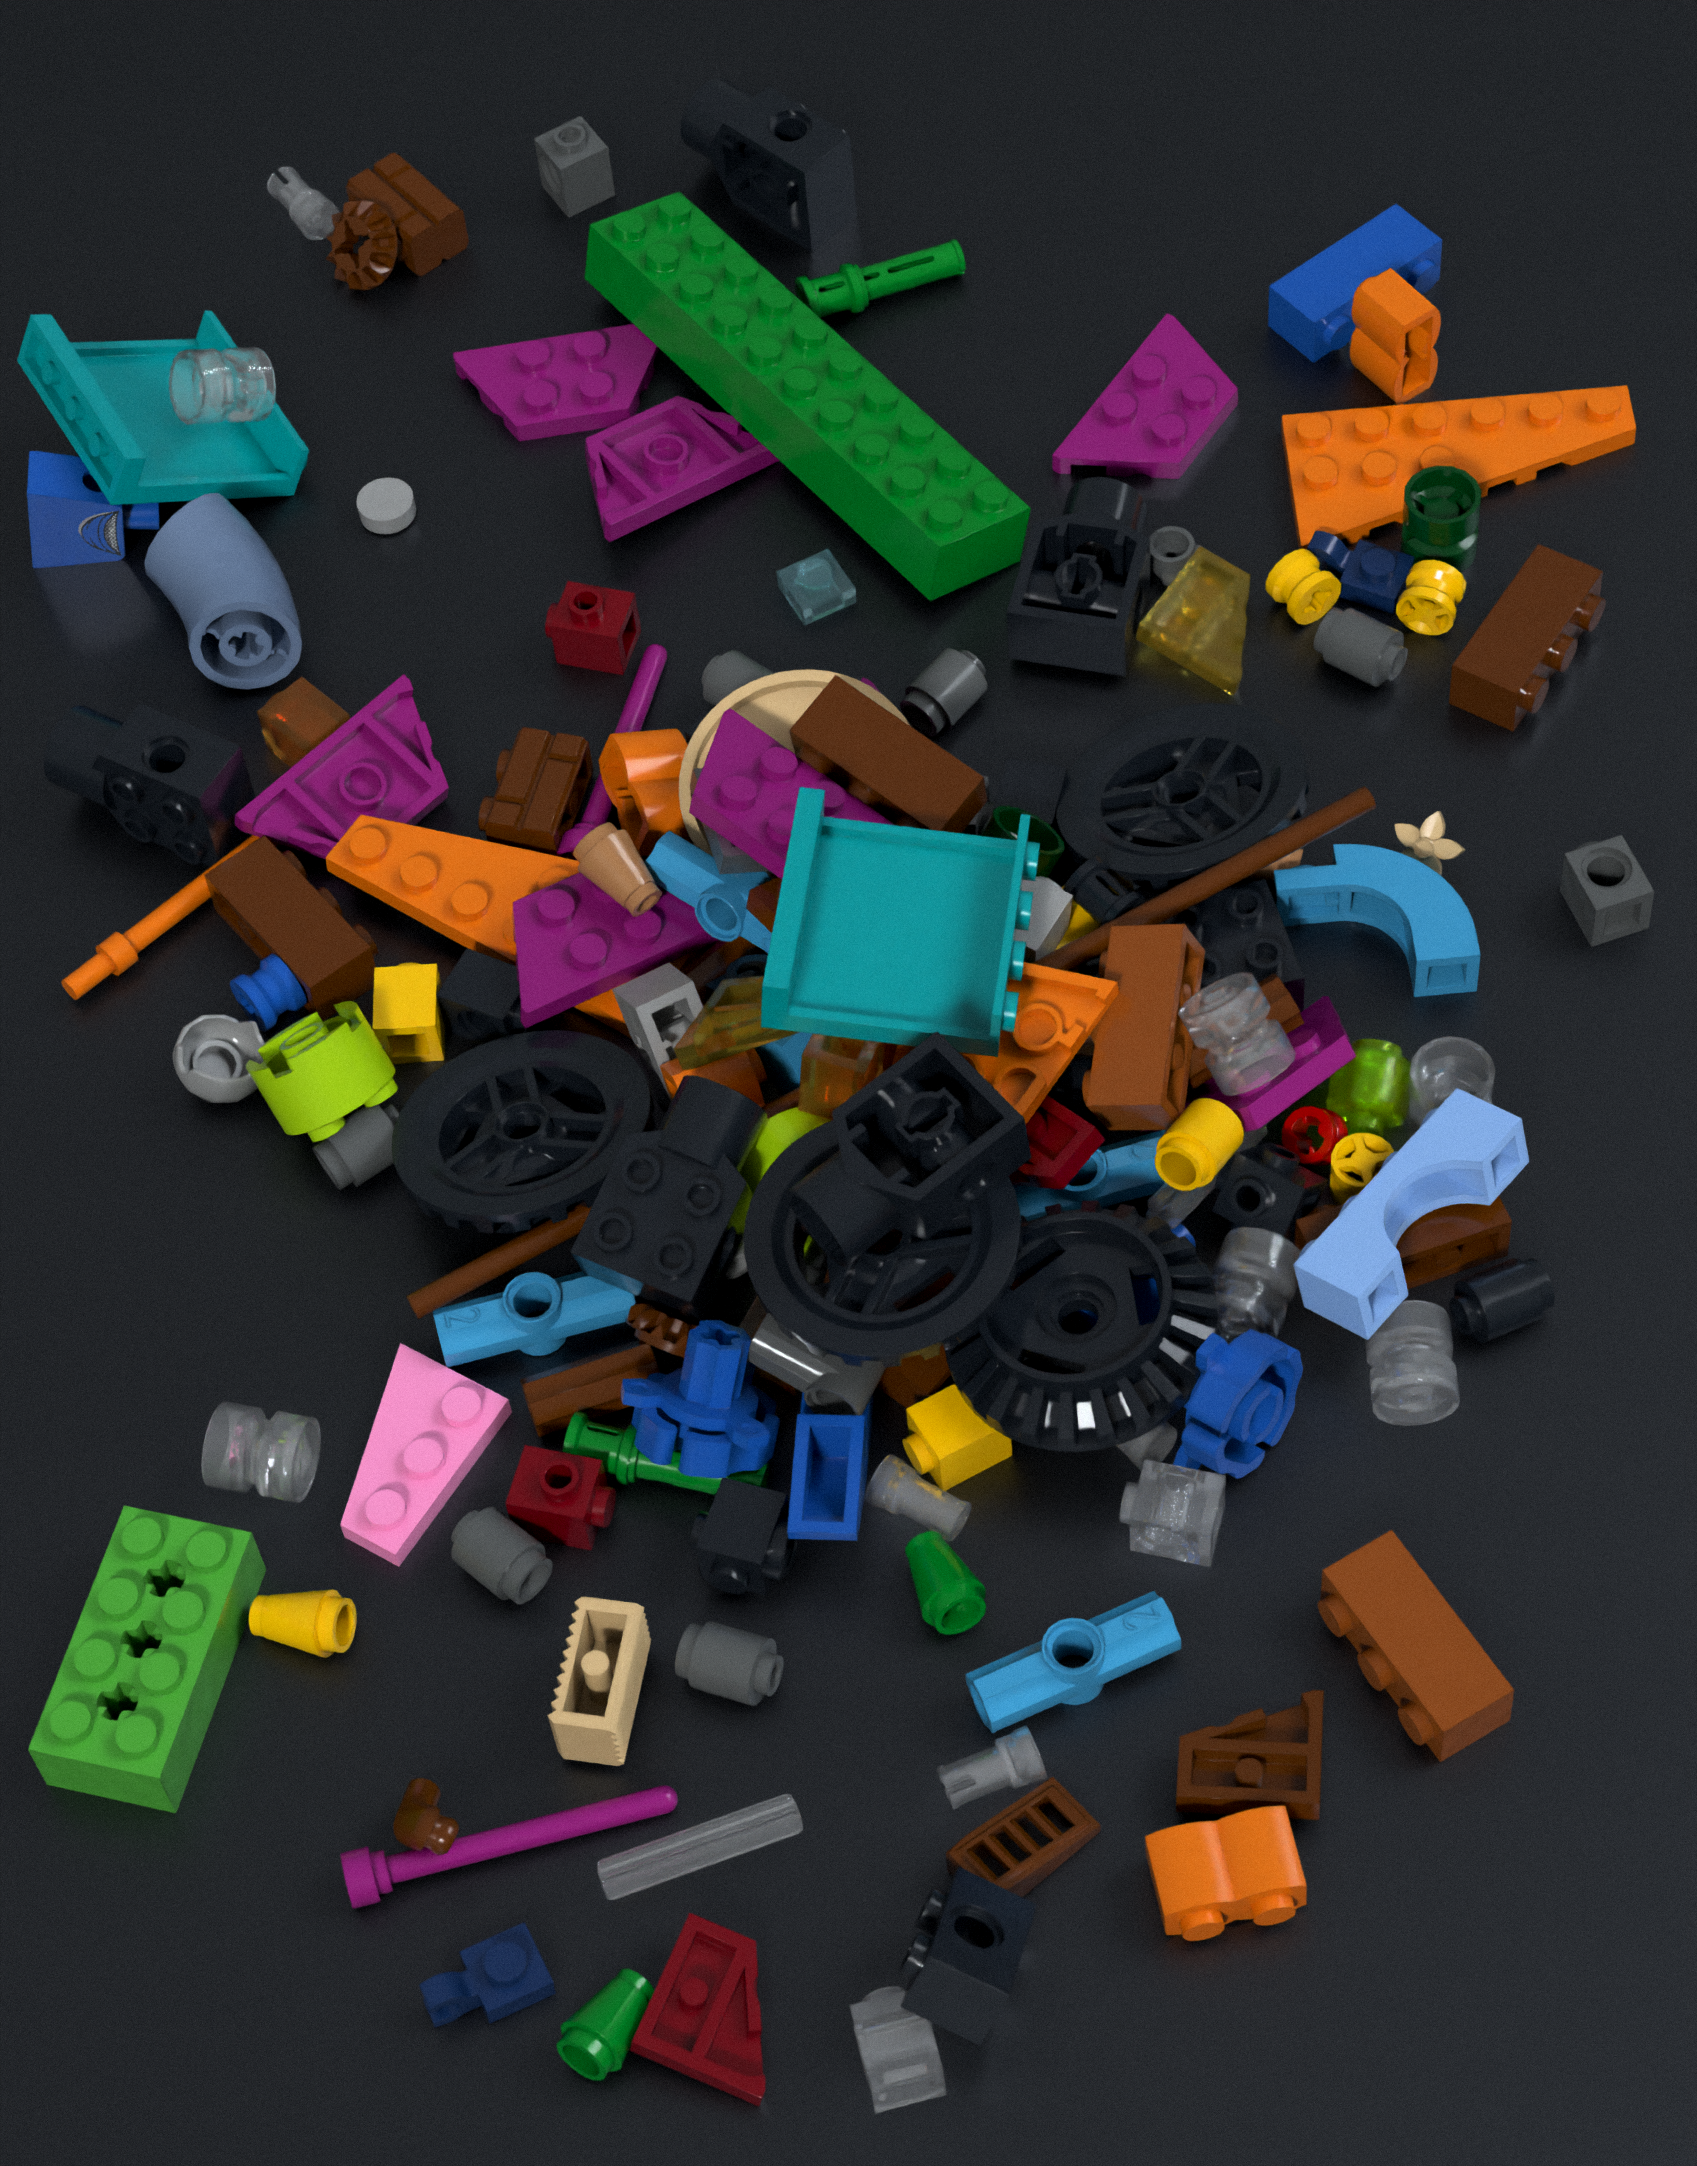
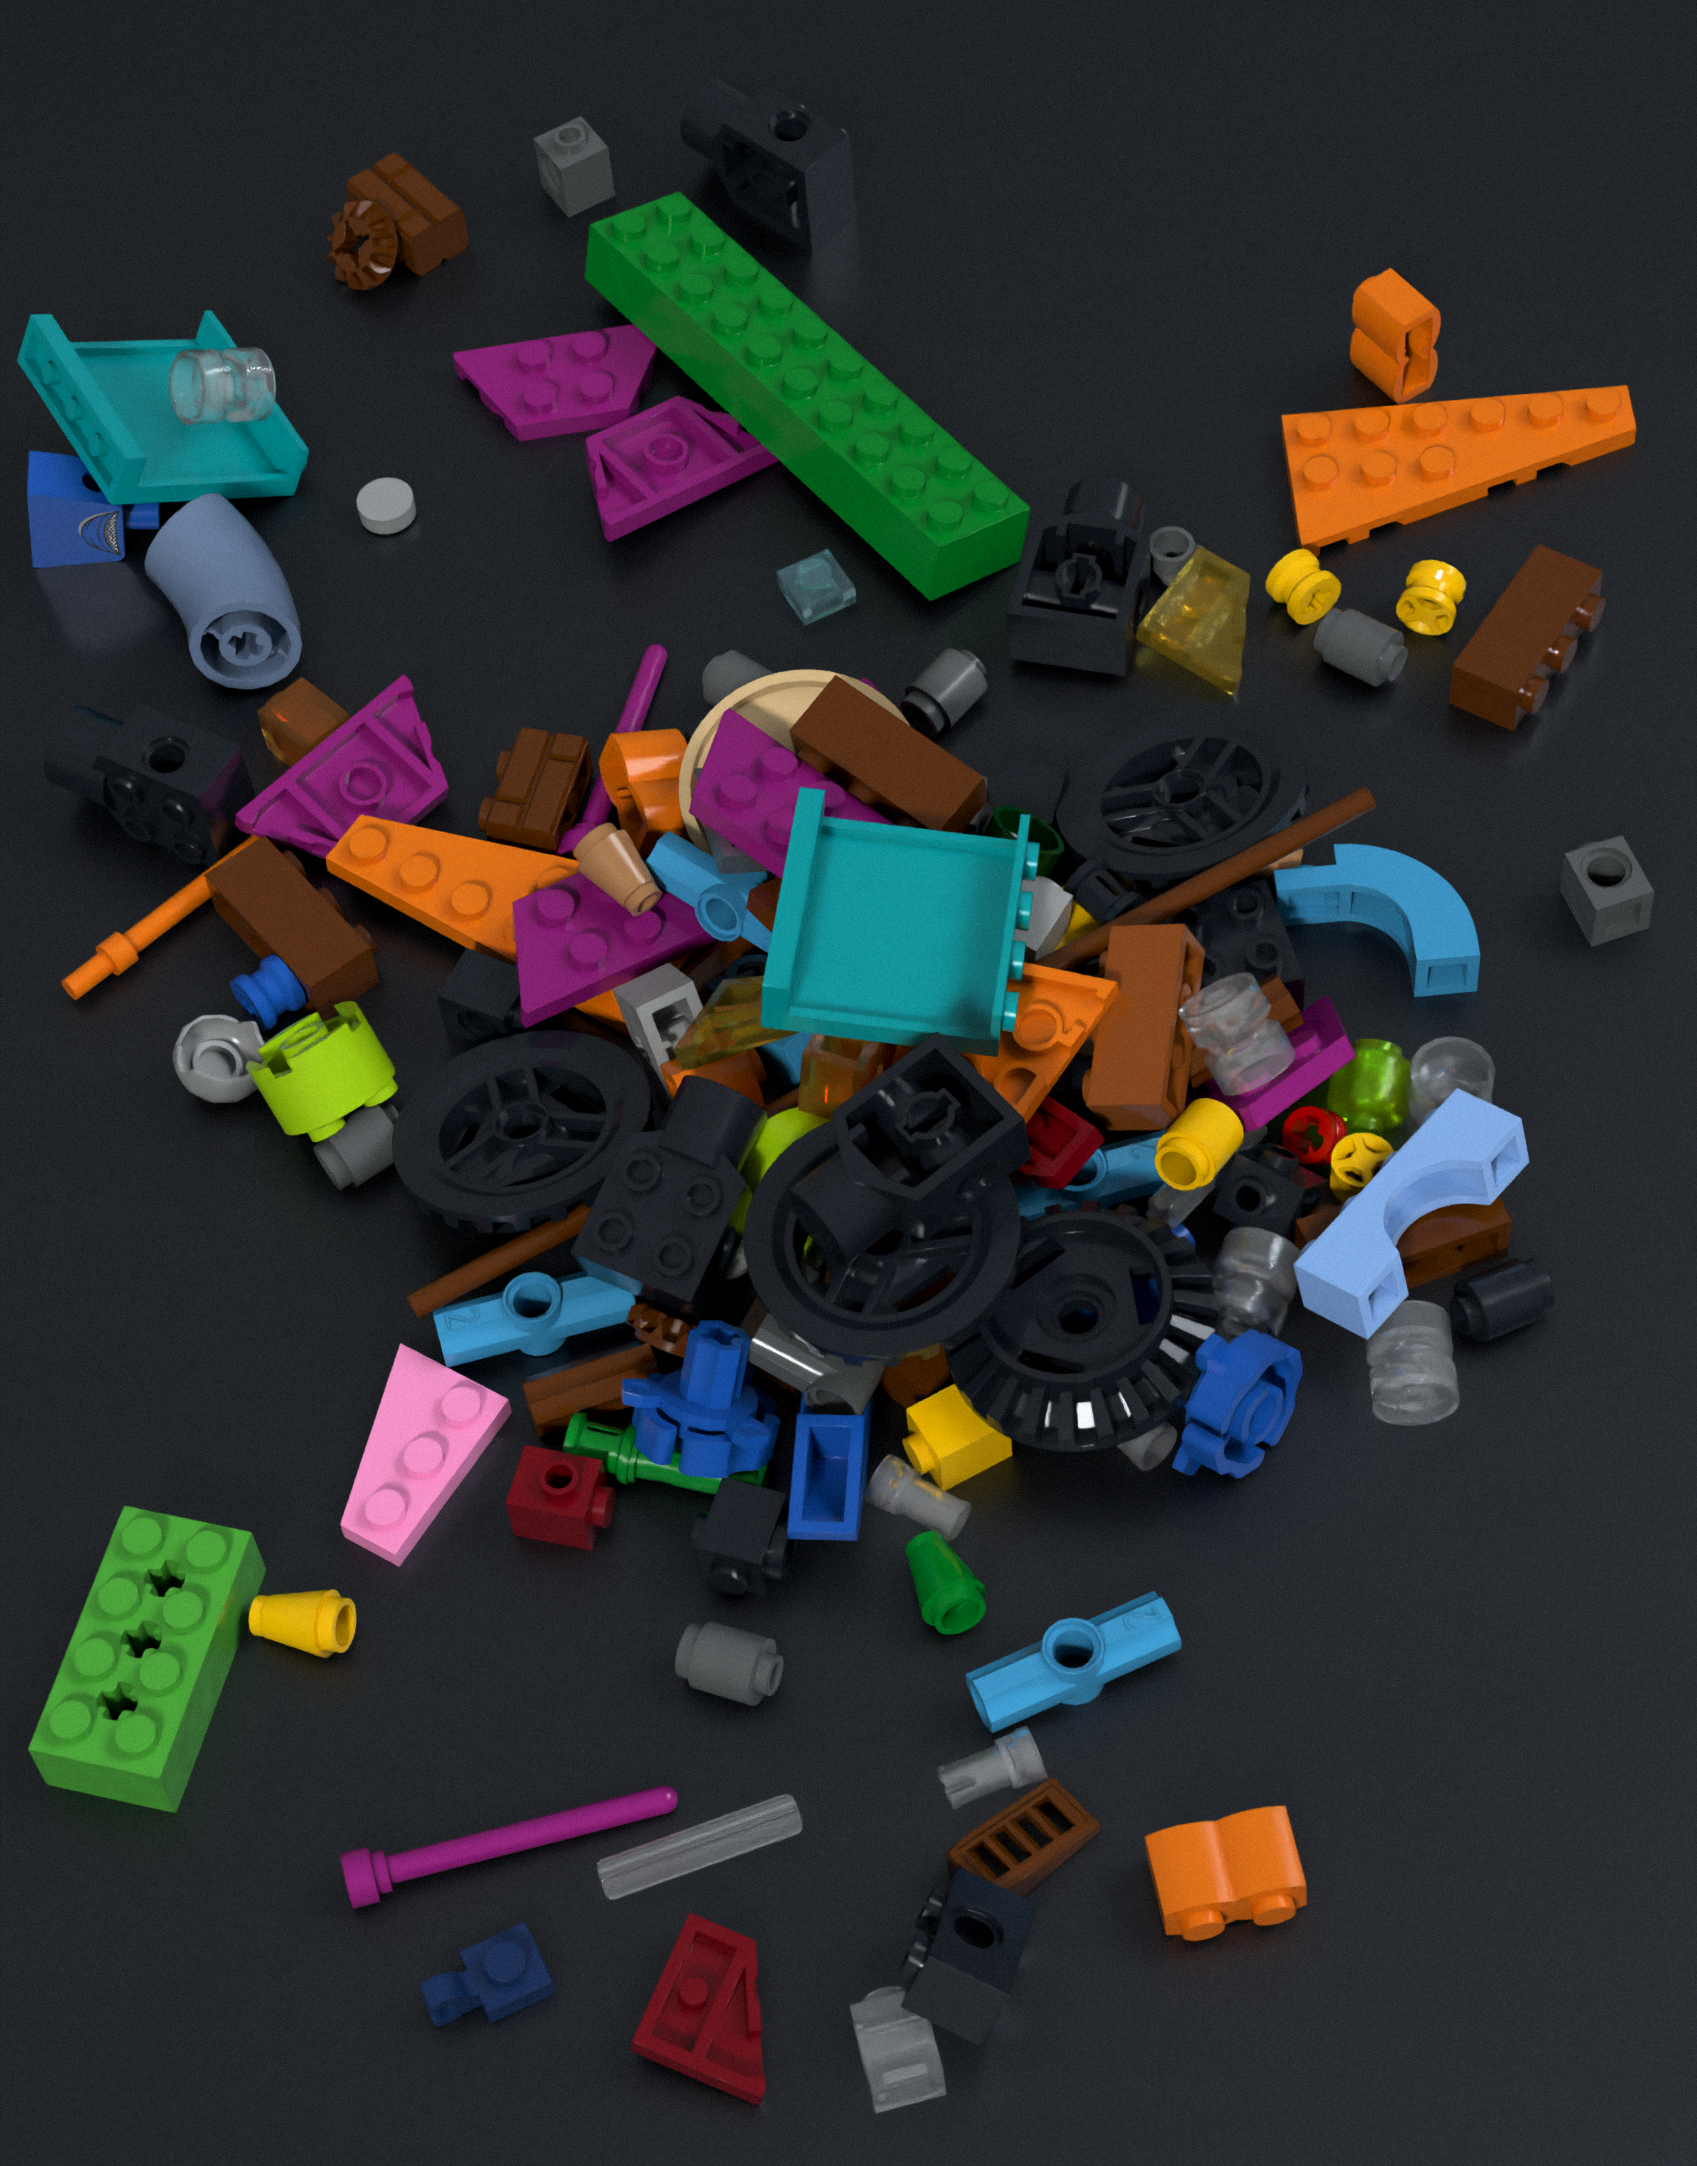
clear wheel [201,1401,321,1503] -> none
clear pin [267,166,339,240] -> none
yellow brick [372,962,445,1064] -> none
reddish brown arm [393,1778,459,1855] -> none
dark grey brick [451,1507,553,1604] -> none
dark red brick [545,581,641,675] -> none
tan brick [548,1596,652,1766] -> none
green cone [557,1968,655,2081] -> none
green pin [794,239,966,318] -> none
magenta wing [1052,313,1238,479] -> none
clear brick [1119,1459,1226,1567] -> none
reddish brown wing [1176,1690,1324,1820] -> none
blue brick [1268,204,1442,363] -> none
dark blue plate [1307,531,1415,615] -> none
dark orange brick [1318,1530,1515,1762] -> none
tan plant [1394,811,1465,875] -> none
dark green wheel [1401,466,1481,573] -> none

